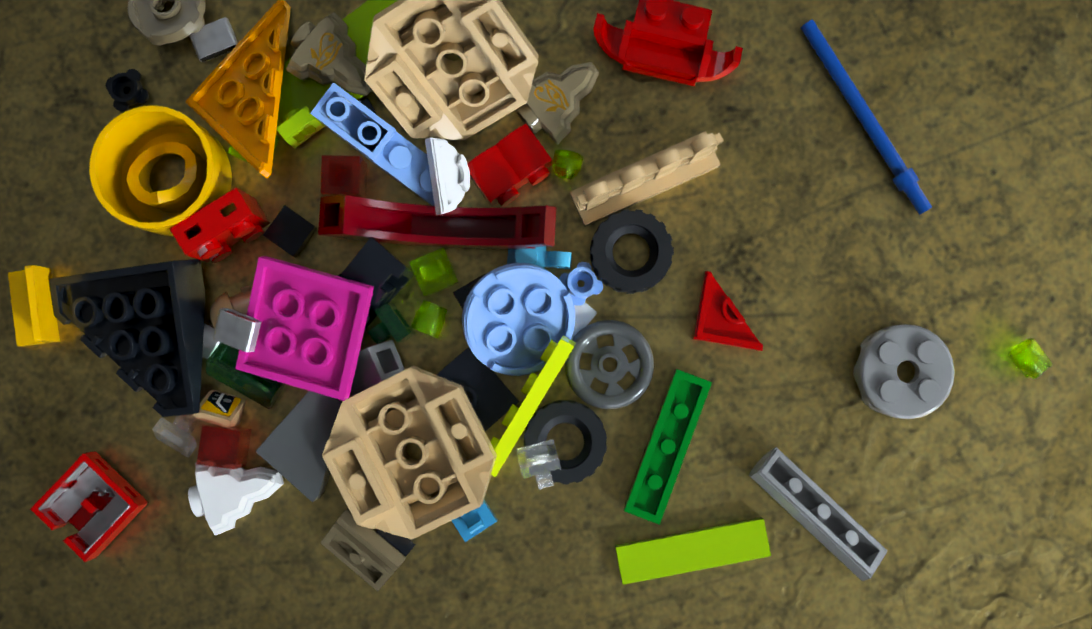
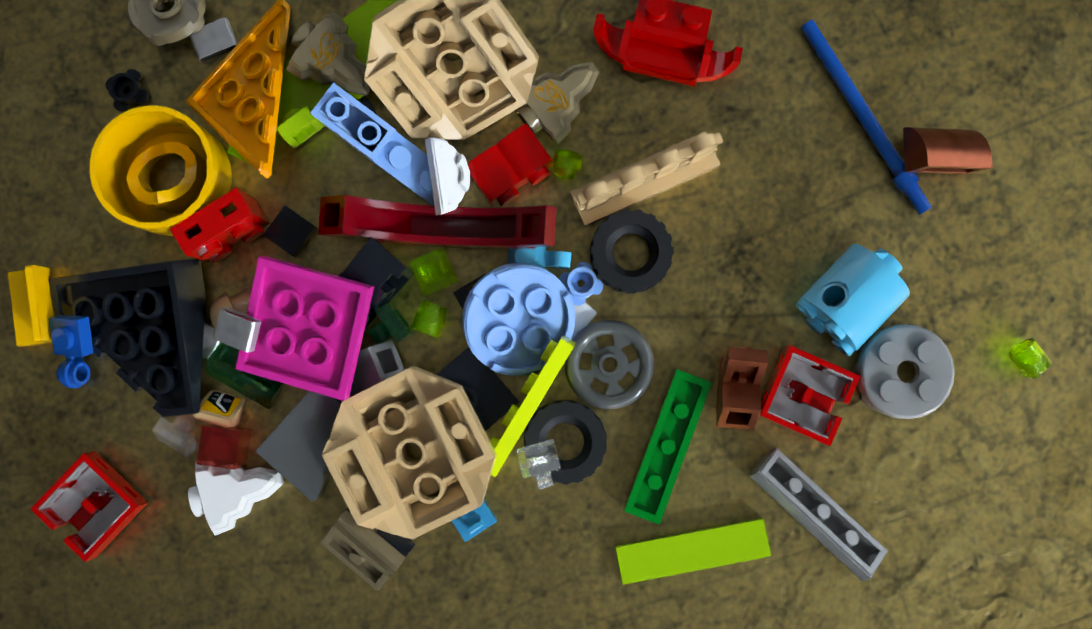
clear red brick [321,155,367,198] -> none
red tile [692,271,763,351] -> none
none -> blue plate [49,315,94,388]
none -> copper brick [716,347,768,430]
none -> piece [760,345,861,446]
none -> medium azure cylinder [796,243,910,356]
none -> copper brick [903,127,993,174]

